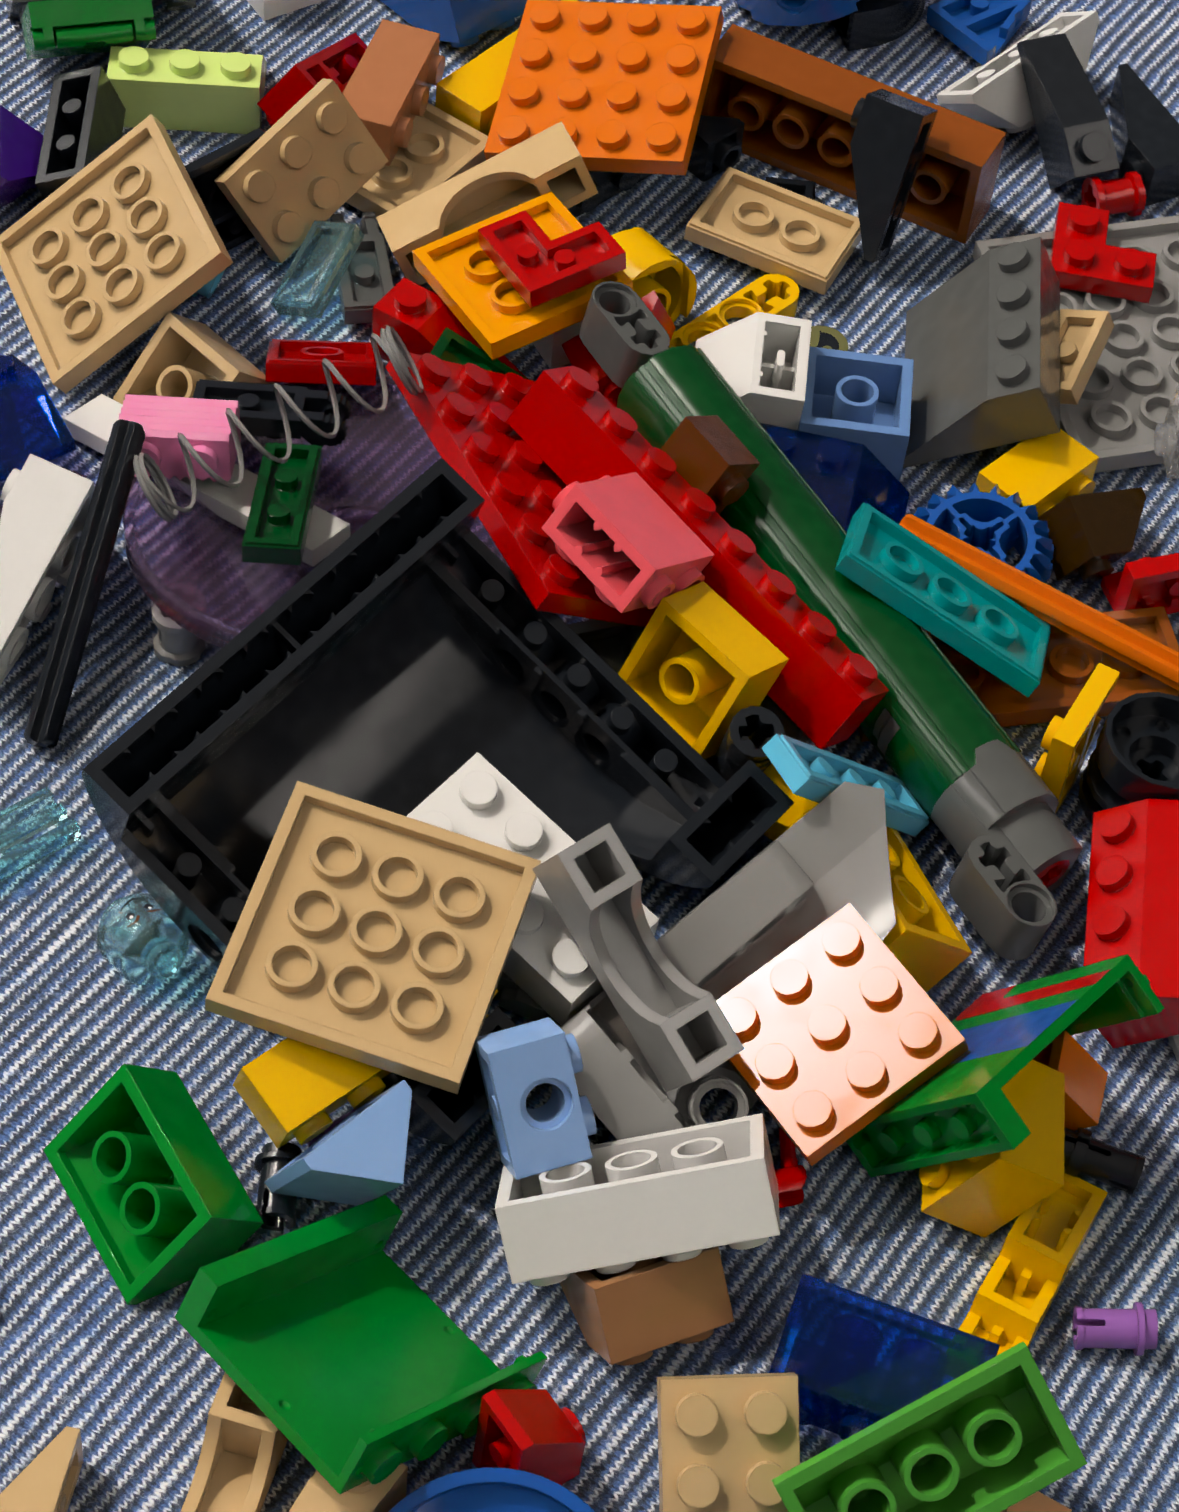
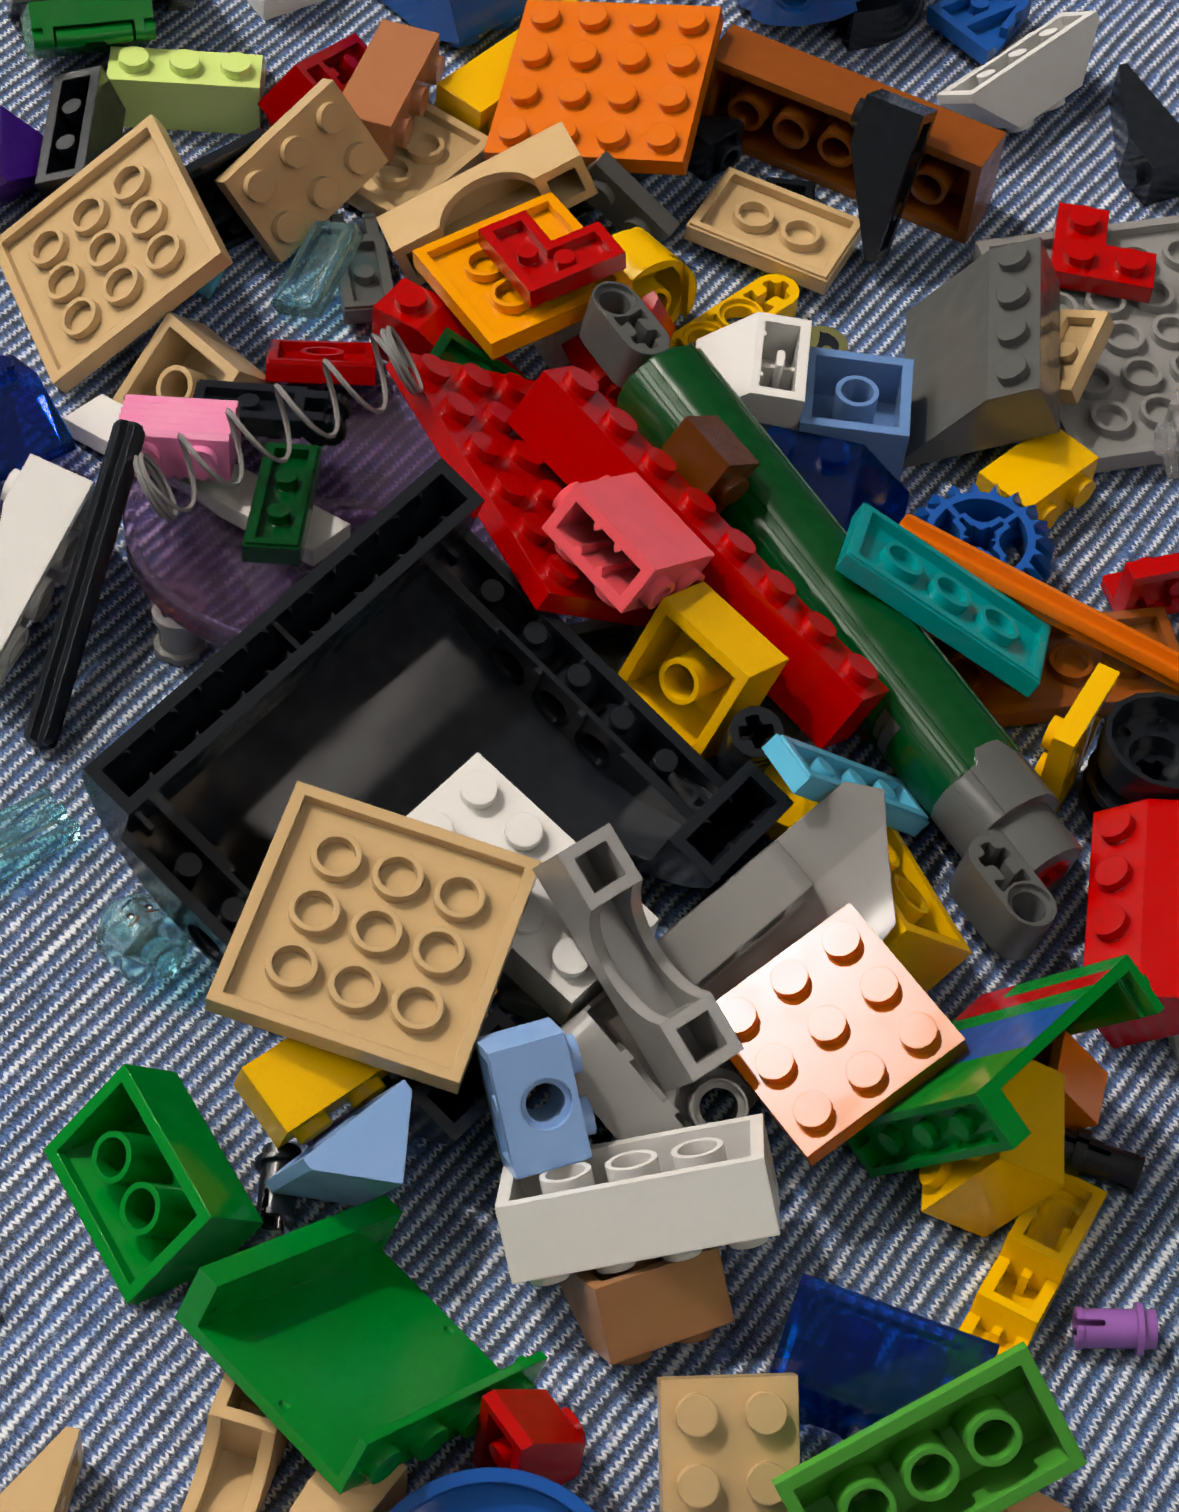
red hand [775,1127,807,1208] -> none
black slope [1017,33,1120,190] -> none
dark brown slope [1037,487,1146,583] -> none
red bush [1081,171,1146,217] -> none
none -> dark grey plate [586,151,680,243]

